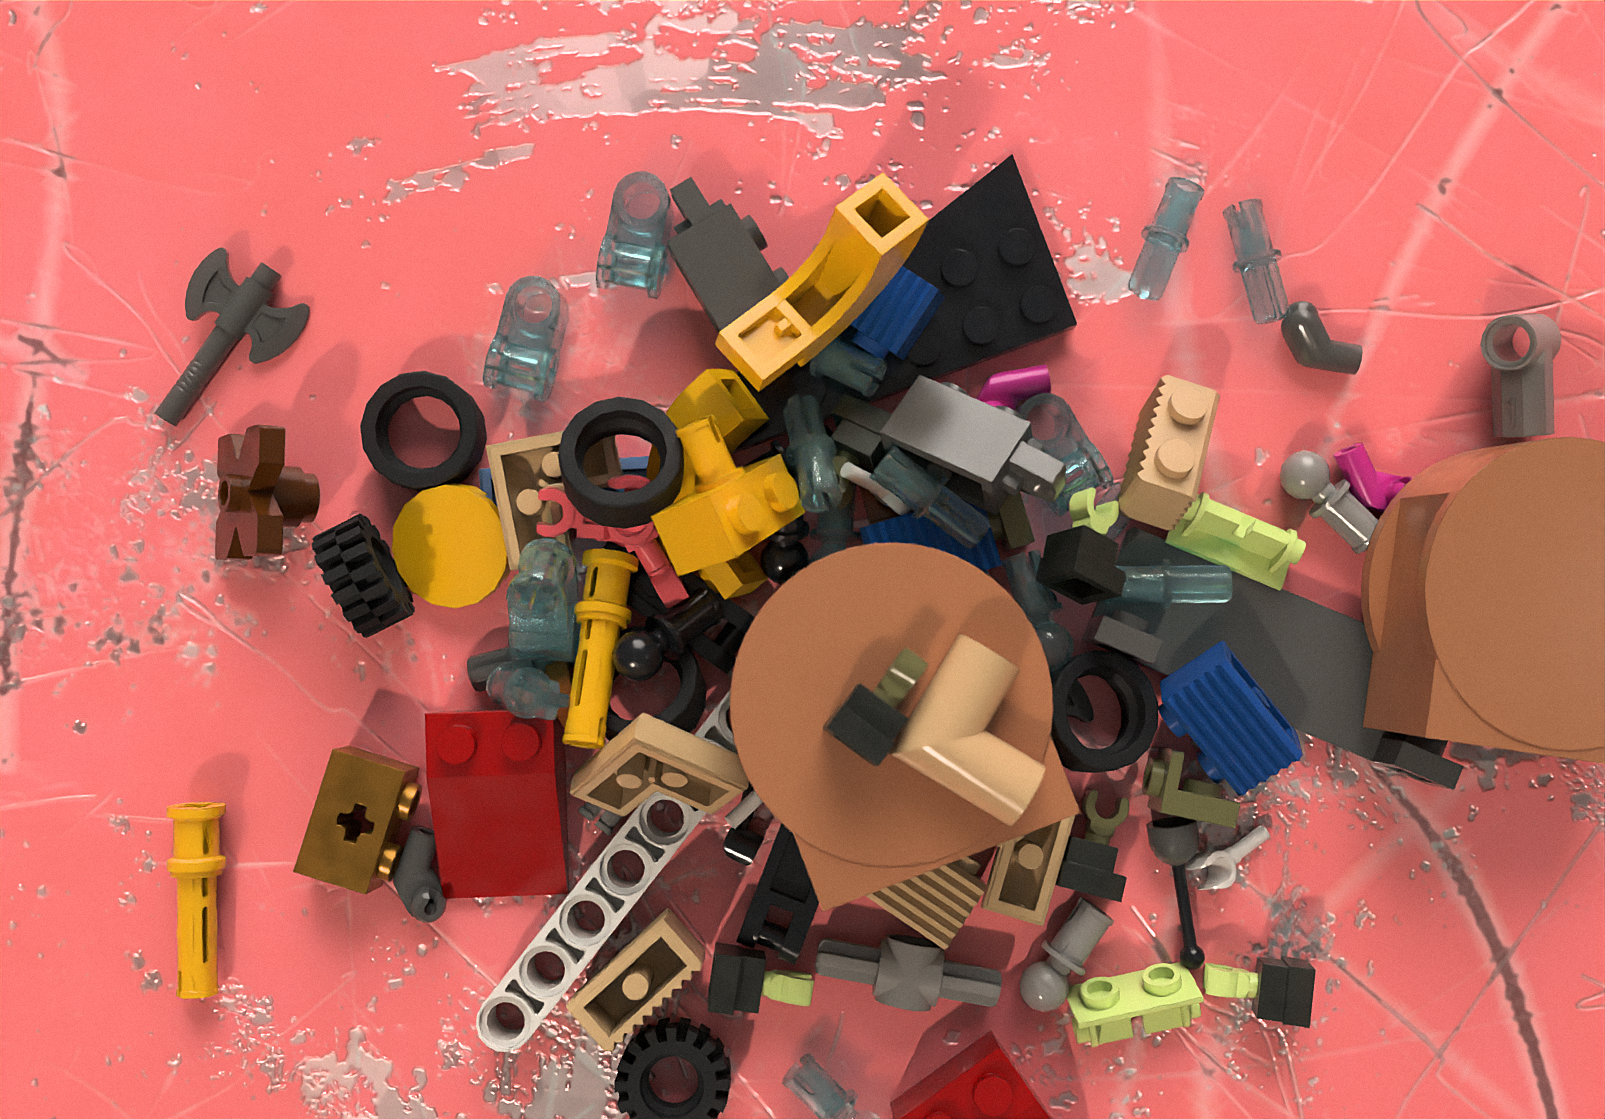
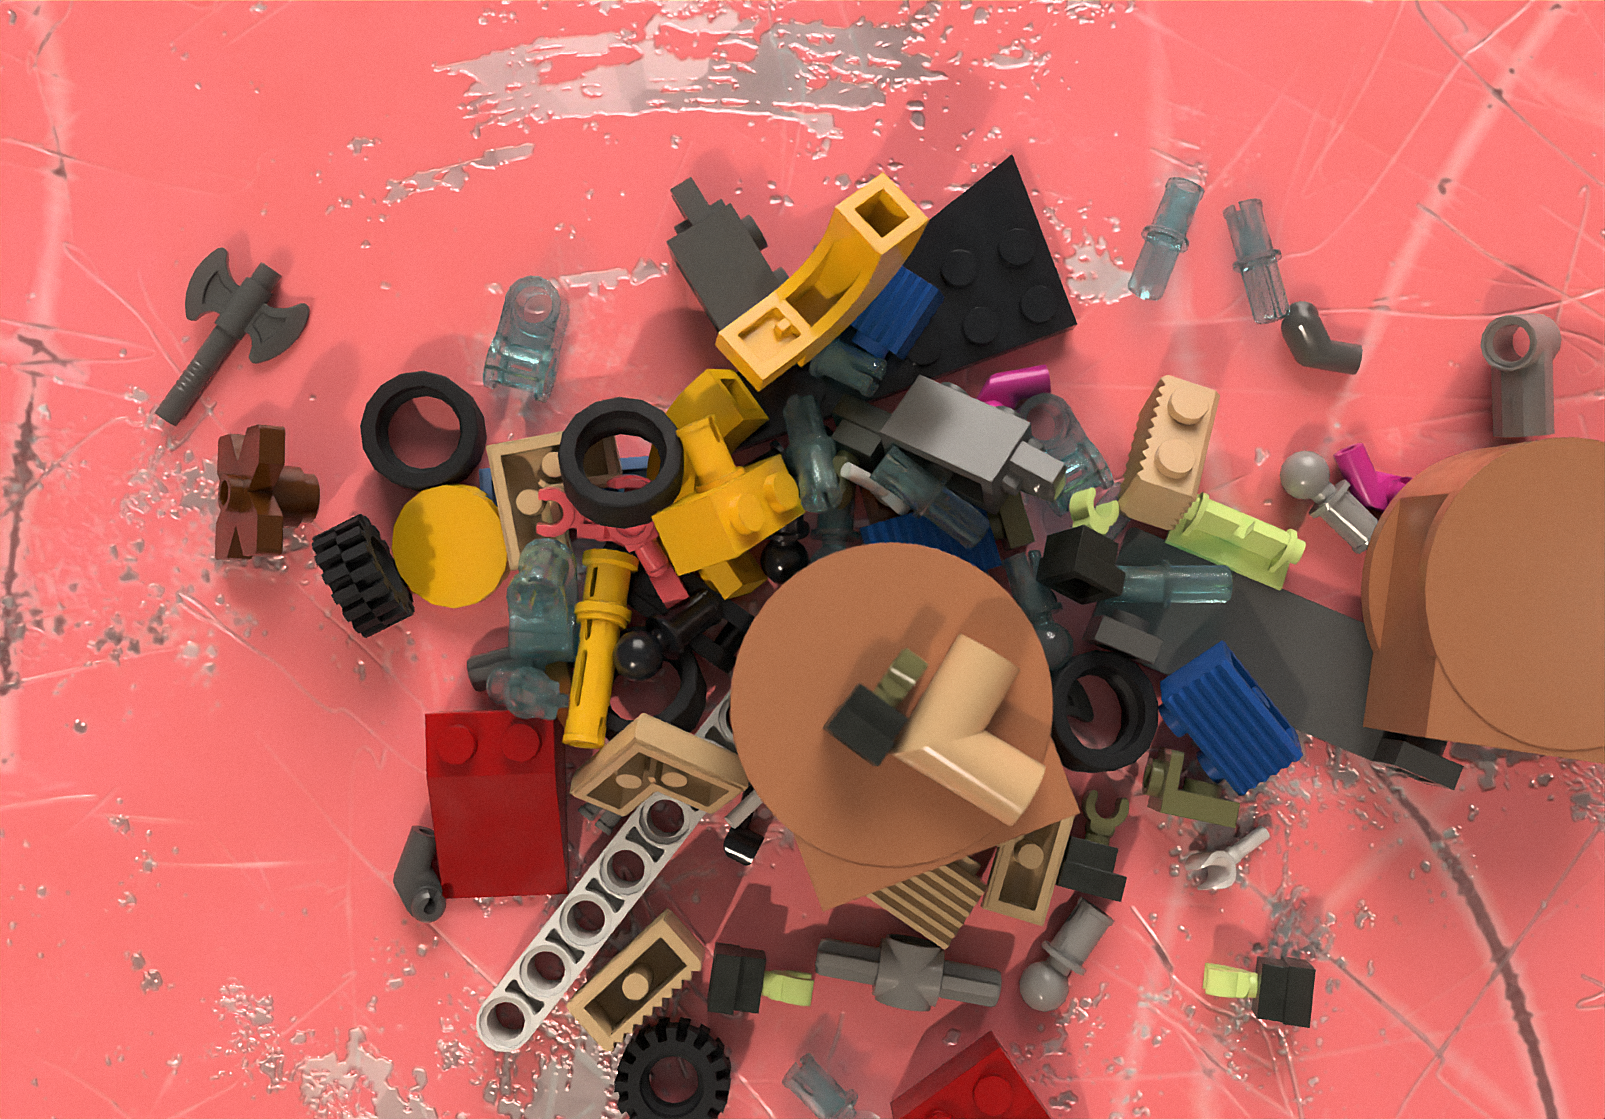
yellow pin [166,802,226,999] -> none
pearl gold brick [293,746,422,895] -> none
clear light blue piece [596,171,674,299] -> none
black plate [736,823,819,965] -> none
yellowish green hinge [1067,962,1204,1048] -> none
hinge [1146,816,1205,970] -> none

